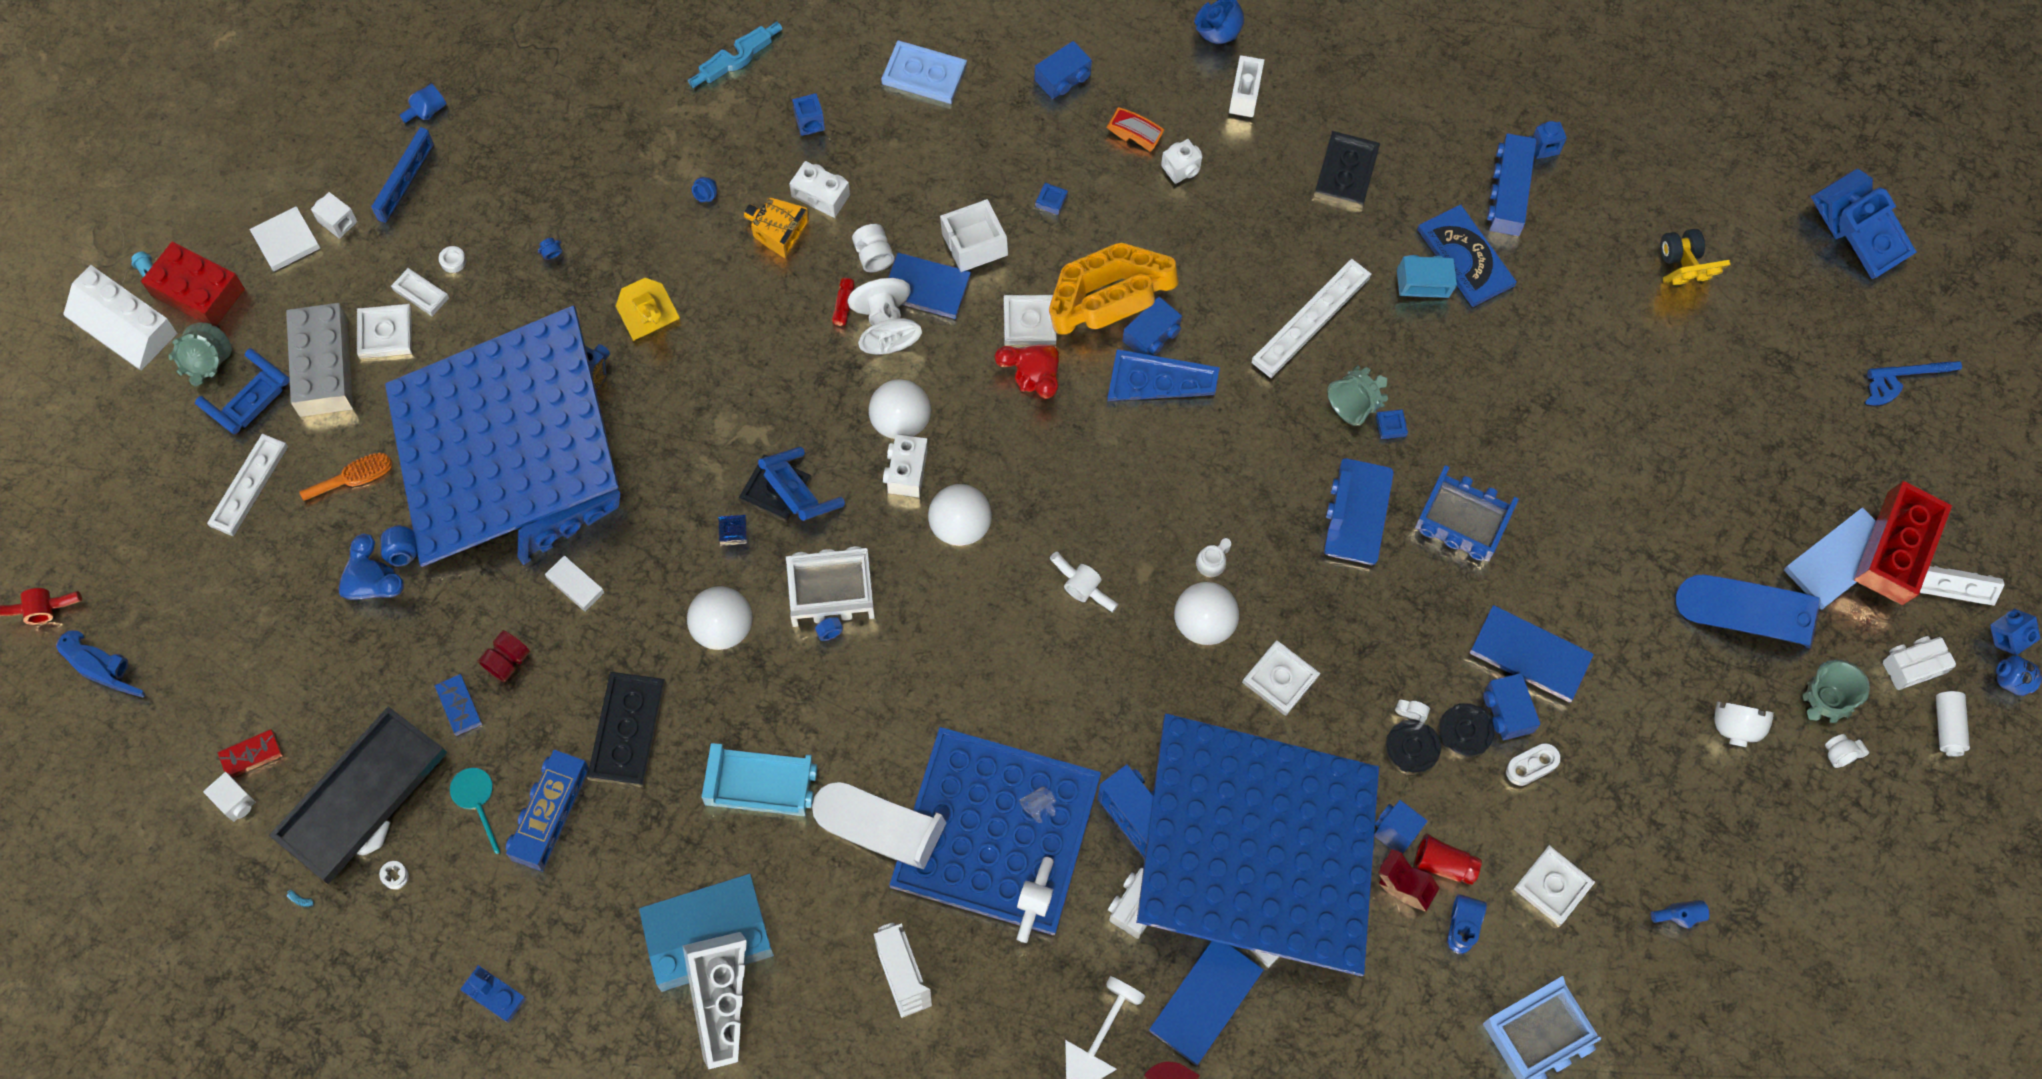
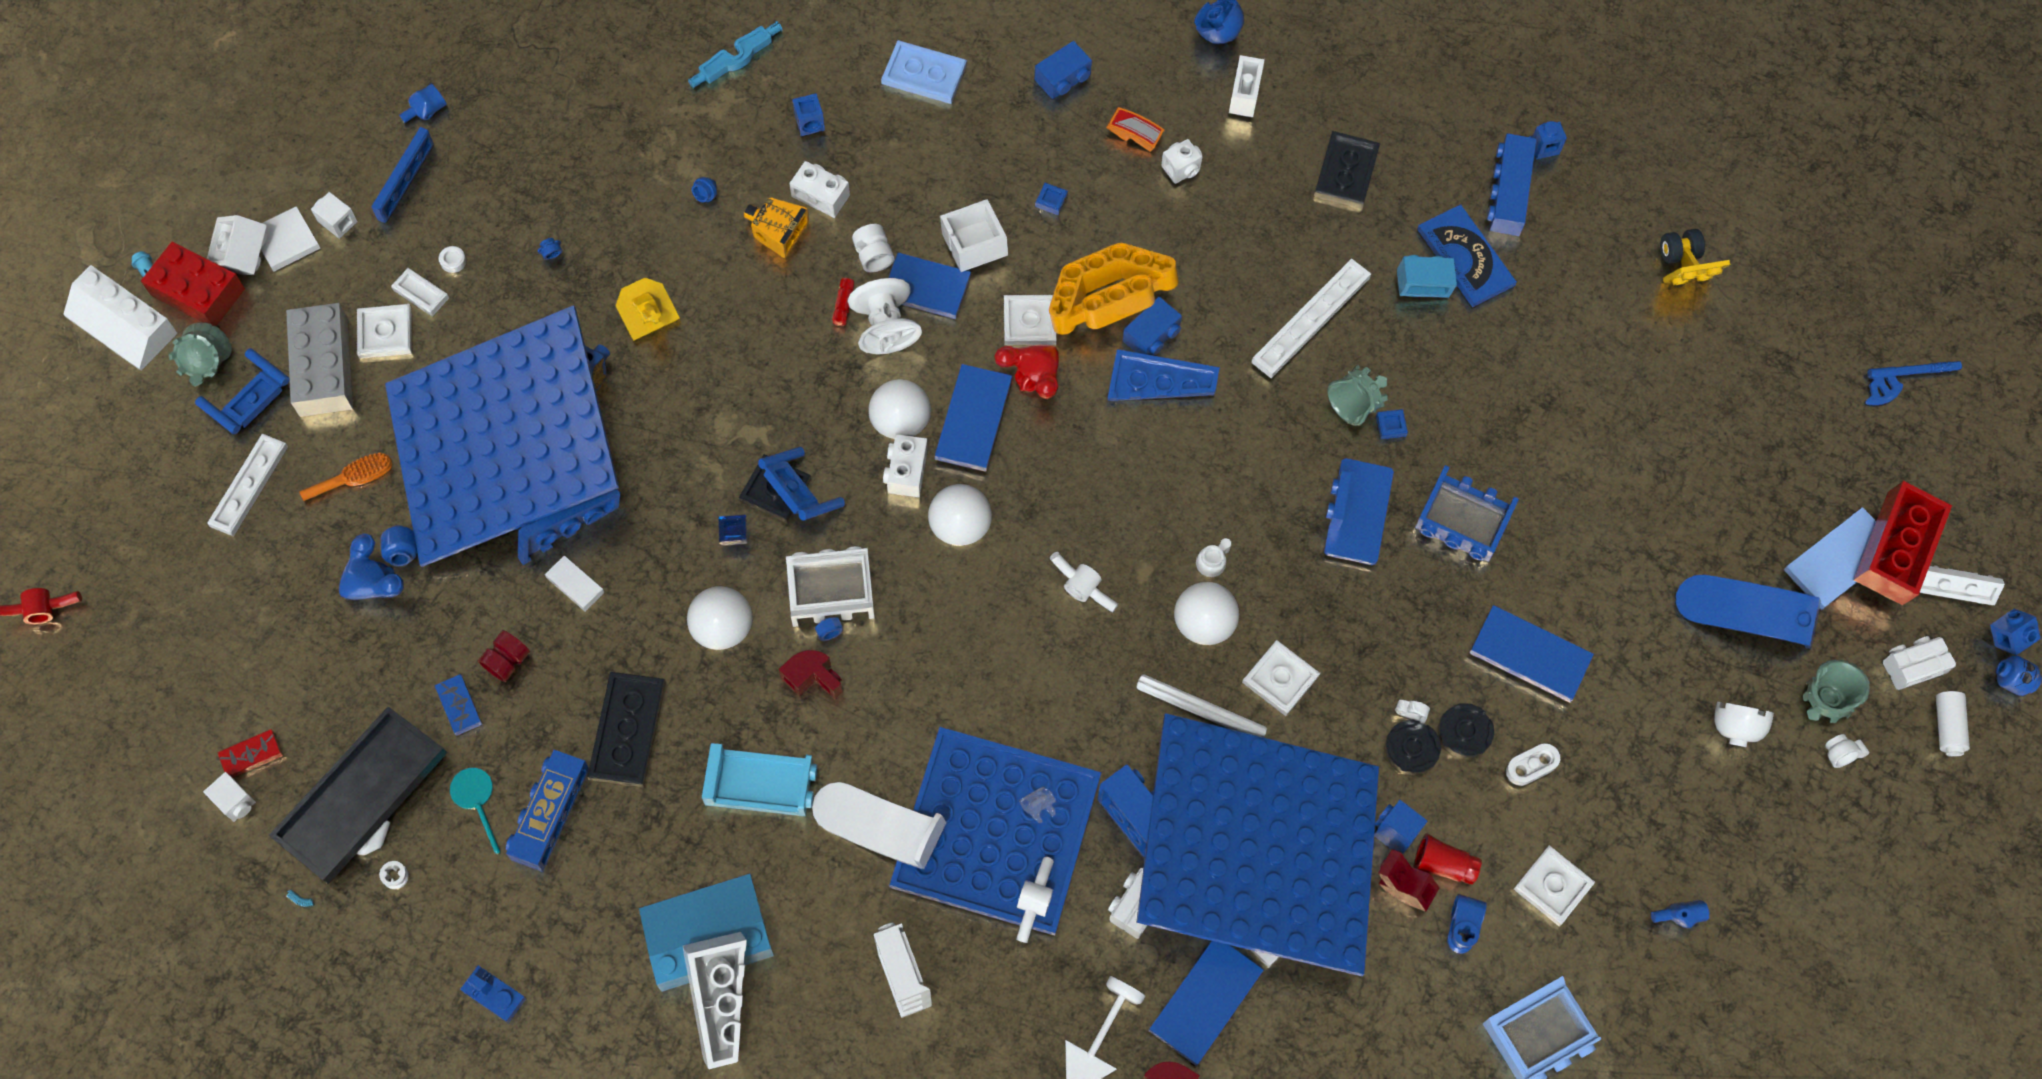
blue animal [56,630,146,698] -> none
blue brick [1483,673,1541,741] -> none
blue piece [1810,169,1917,279] -> none
none -> white slope [207,215,267,275]
none -> dark red brick [778,650,843,699]
none -> blue tile [935,364,1012,472]
none -> white axle [1137,674,1267,738]

